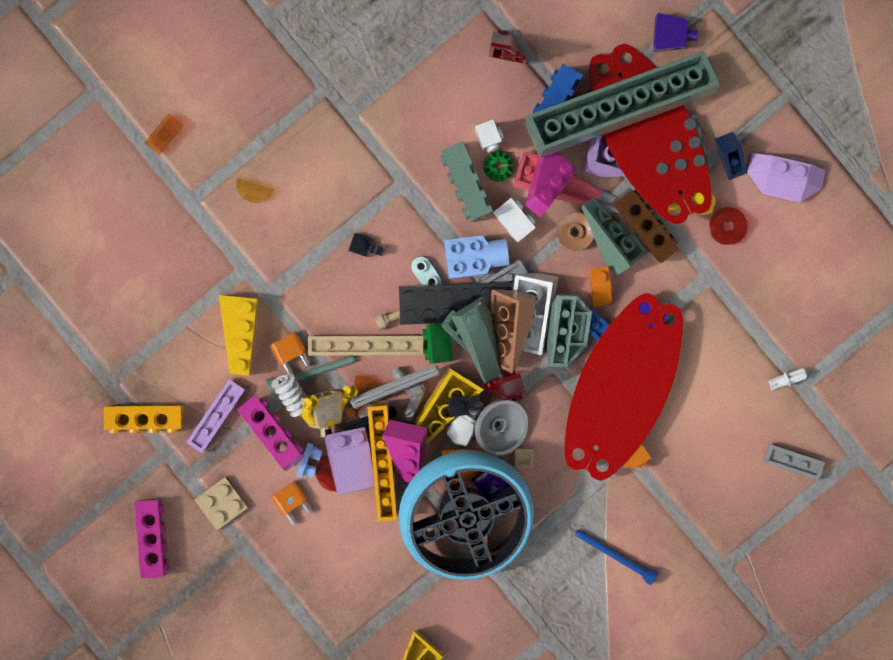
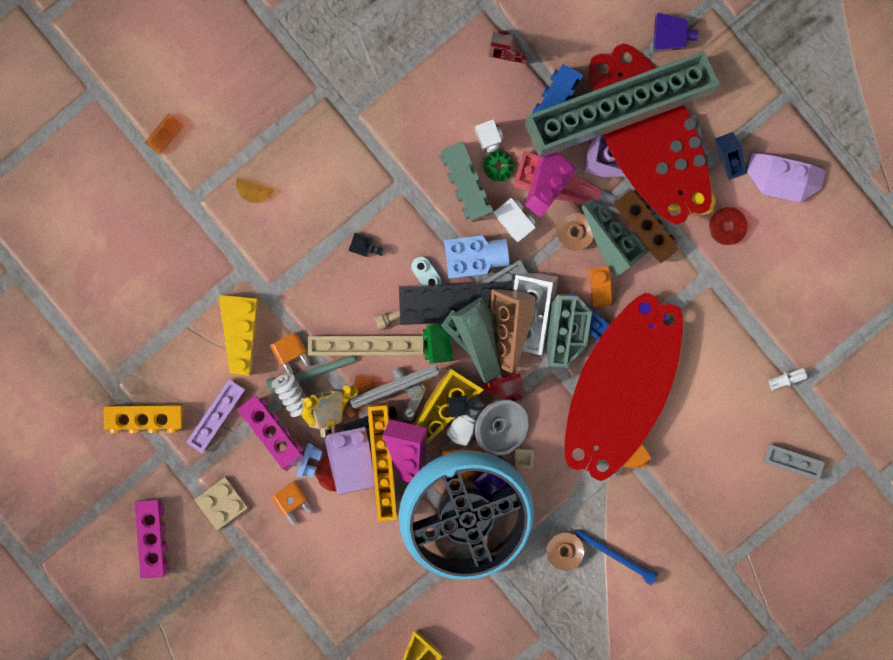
none -> nougat dish [546,532,584,571]

